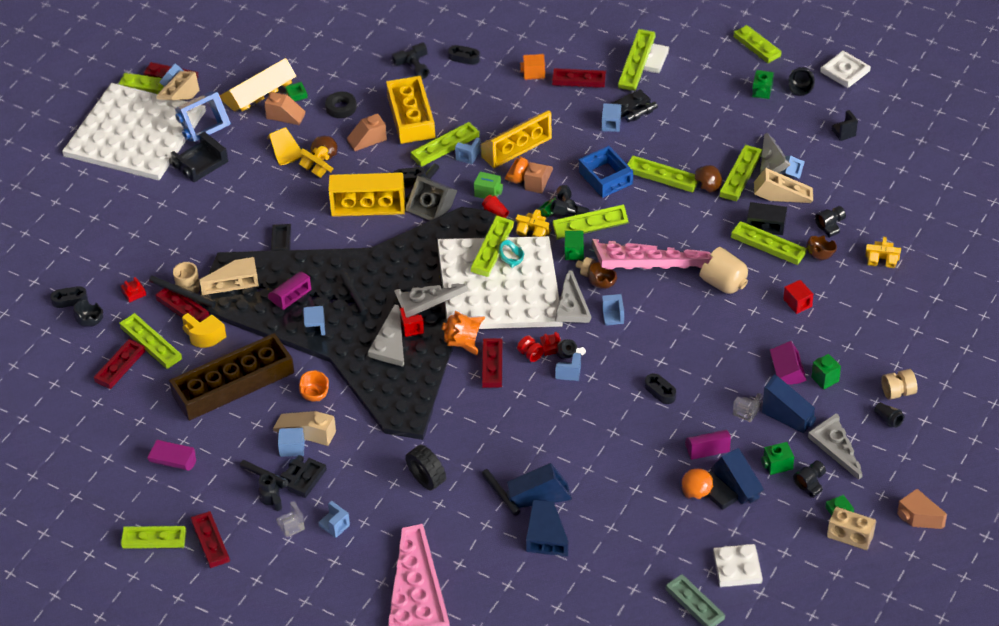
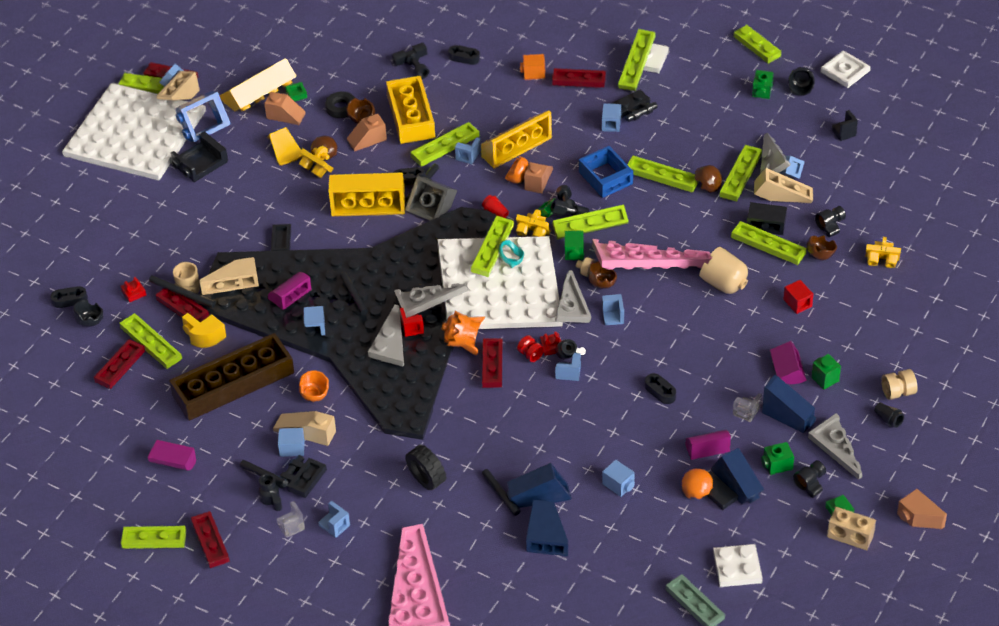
bright green brick [474,172,503,199] -> none
none -> reddish brown hair [346,98,375,124]
none -> medium blue brick [602,460,635,497]

